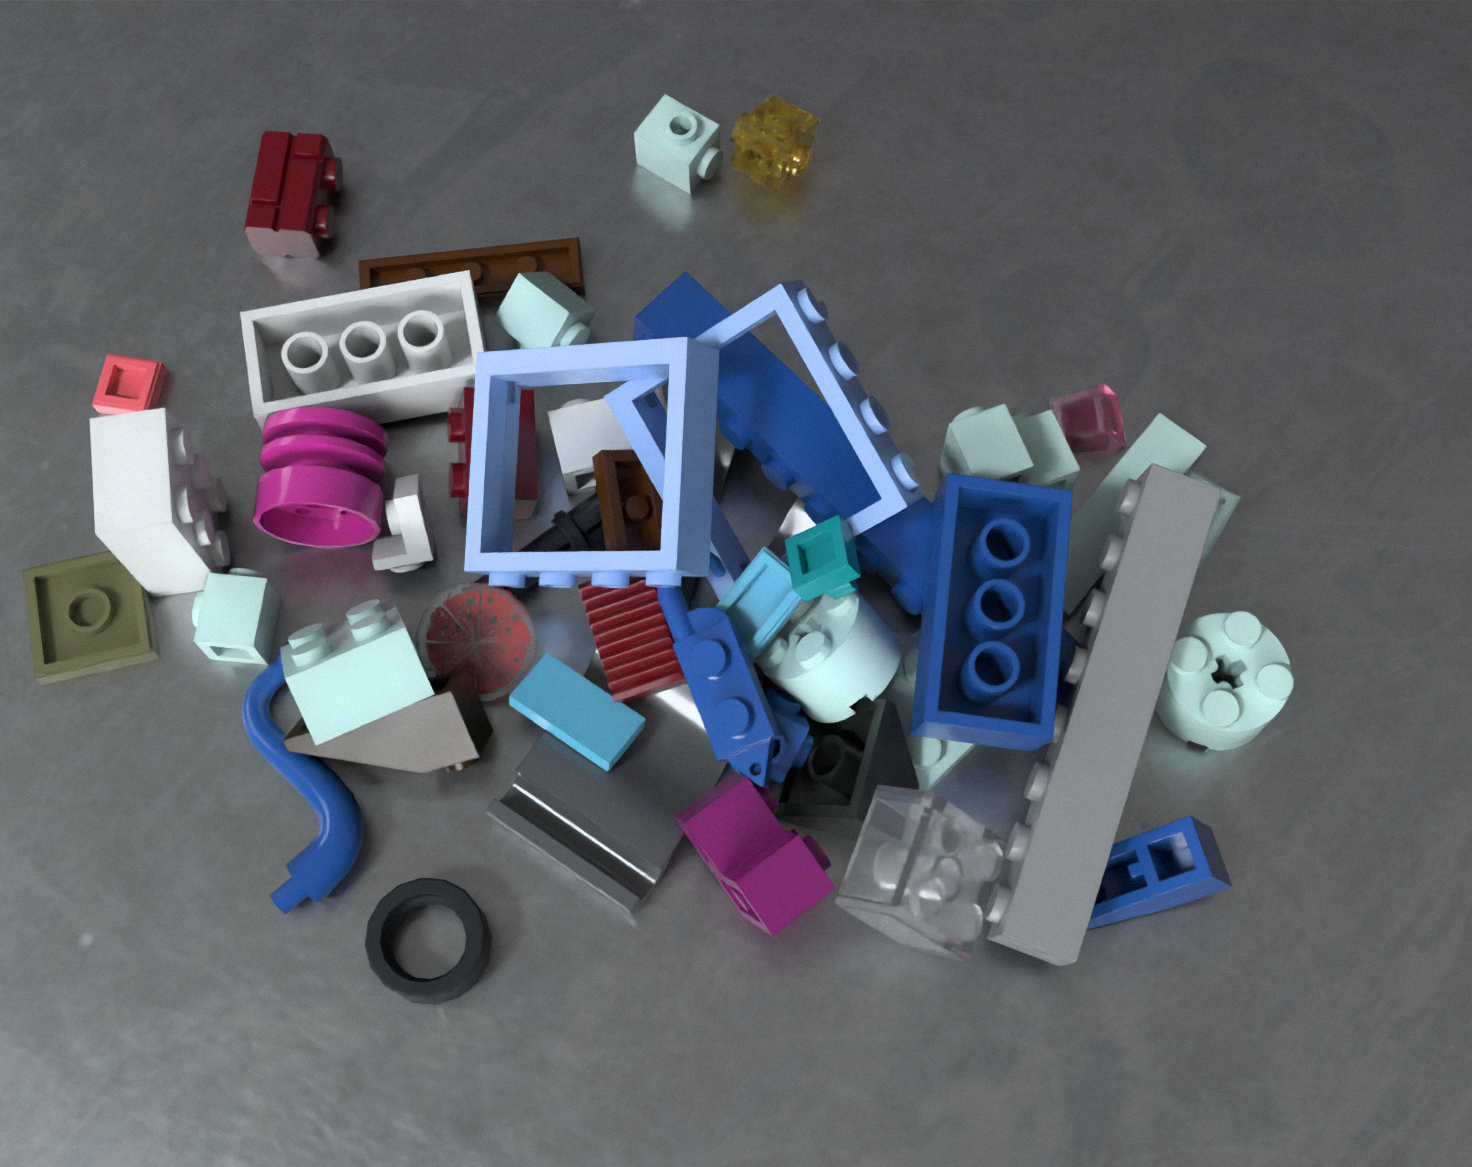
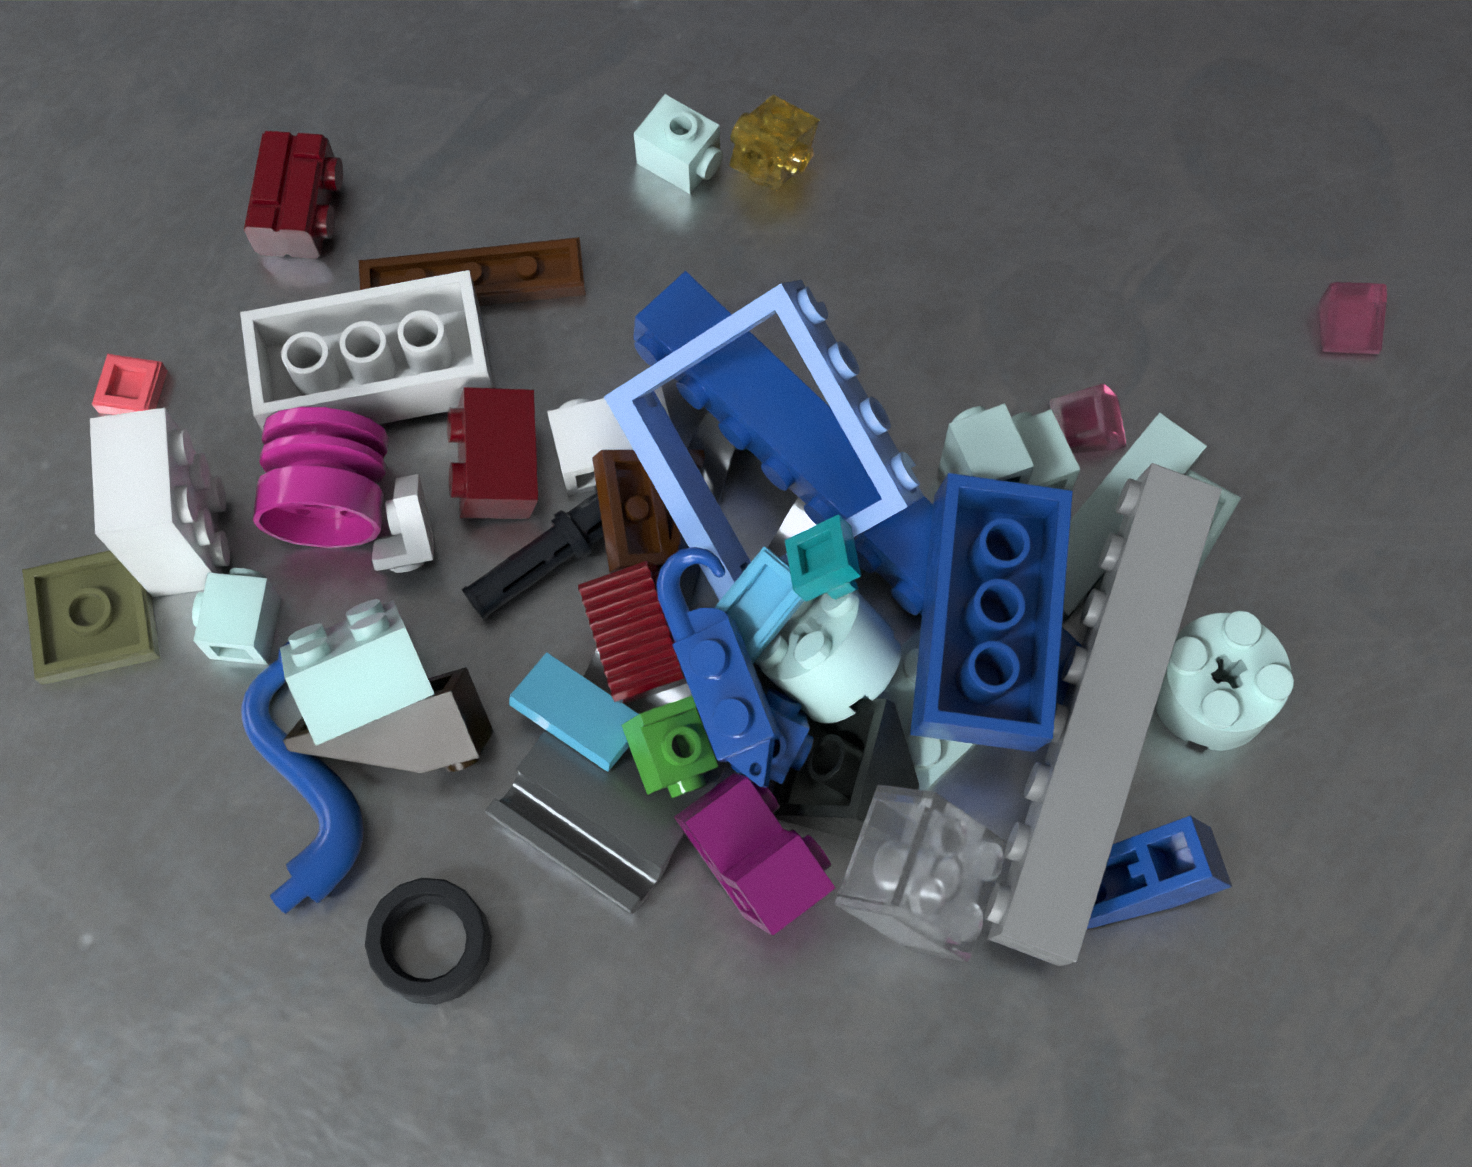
clear tile [415,582,537,701] -> none
light blue window [464,337,719,588] -> none
light aqua brick [492,271,597,349] -> none
none -> bright green brick [621,695,718,798]
none -> clear pink slope [1319,282,1387,354]

